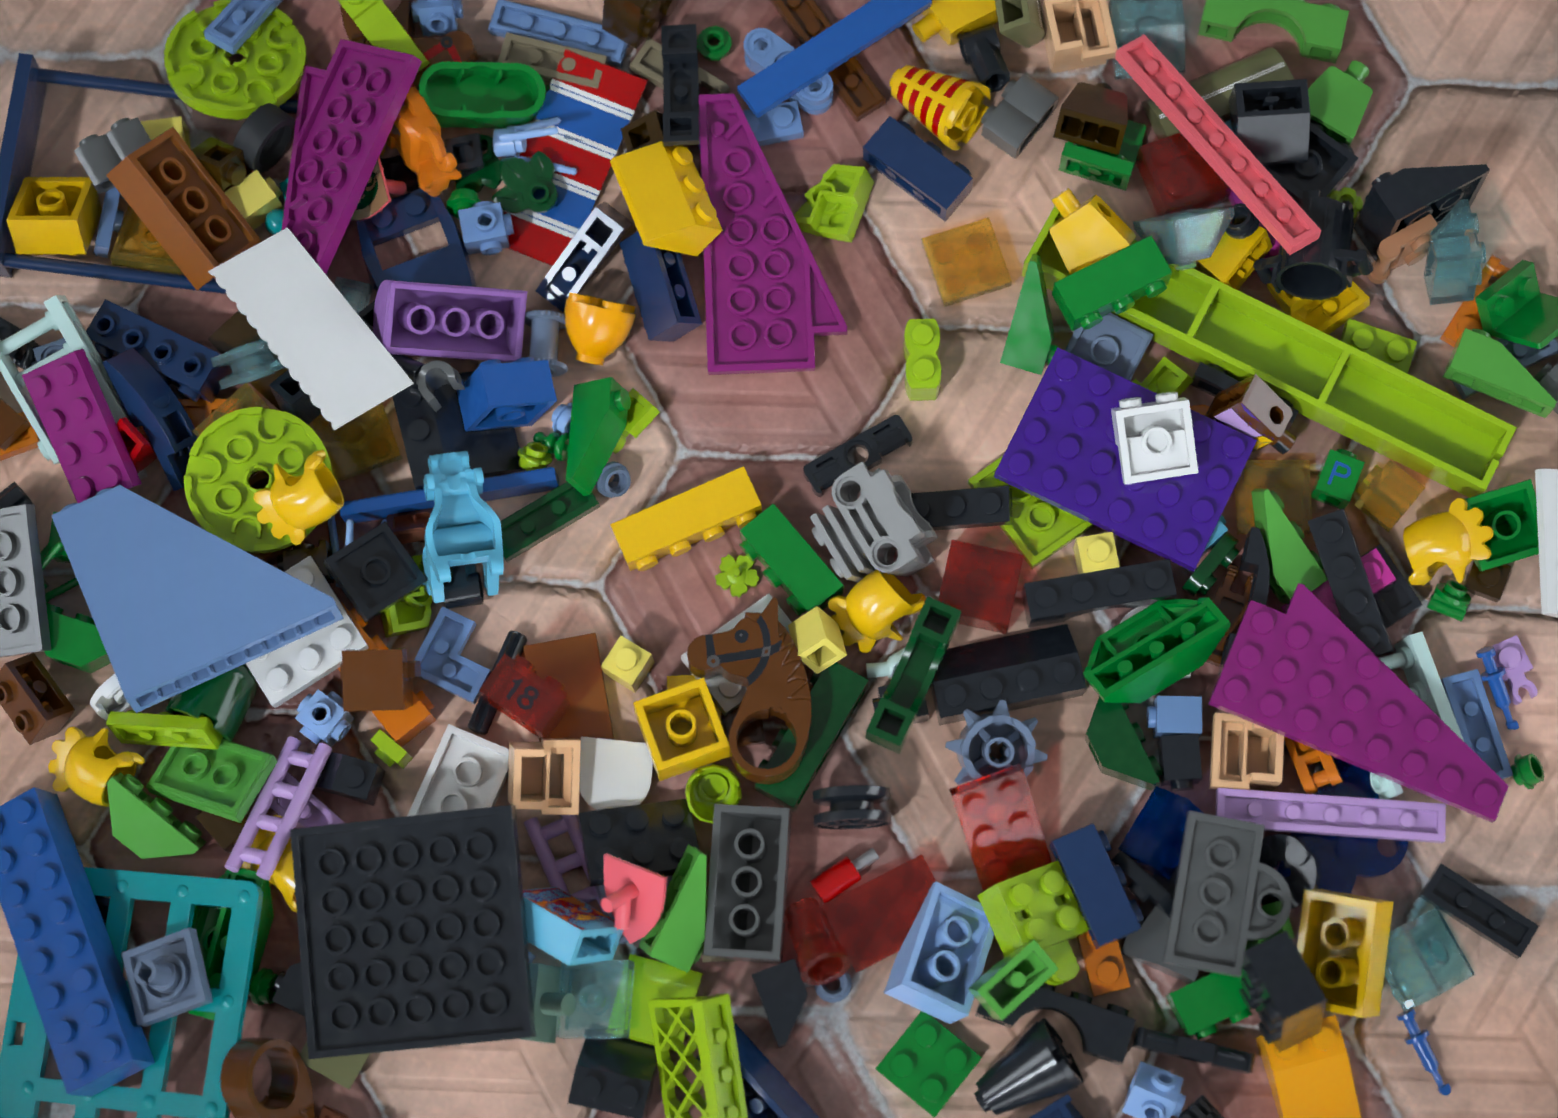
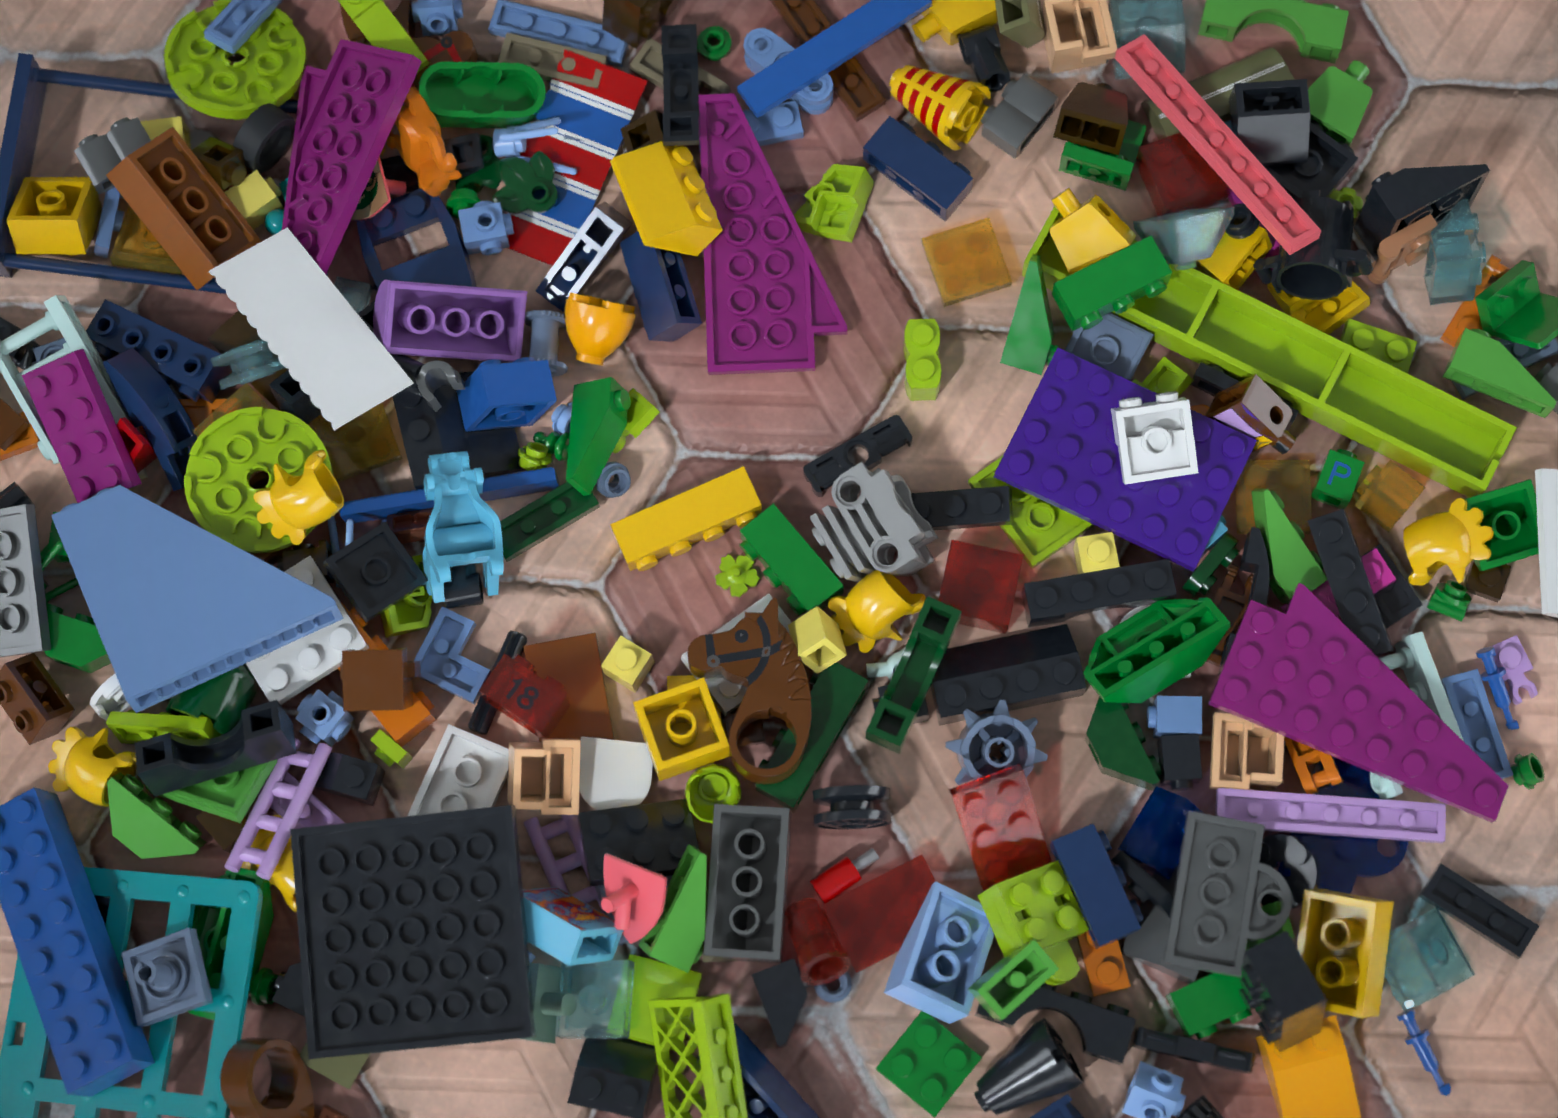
none -> black arch [135,700,297,796]

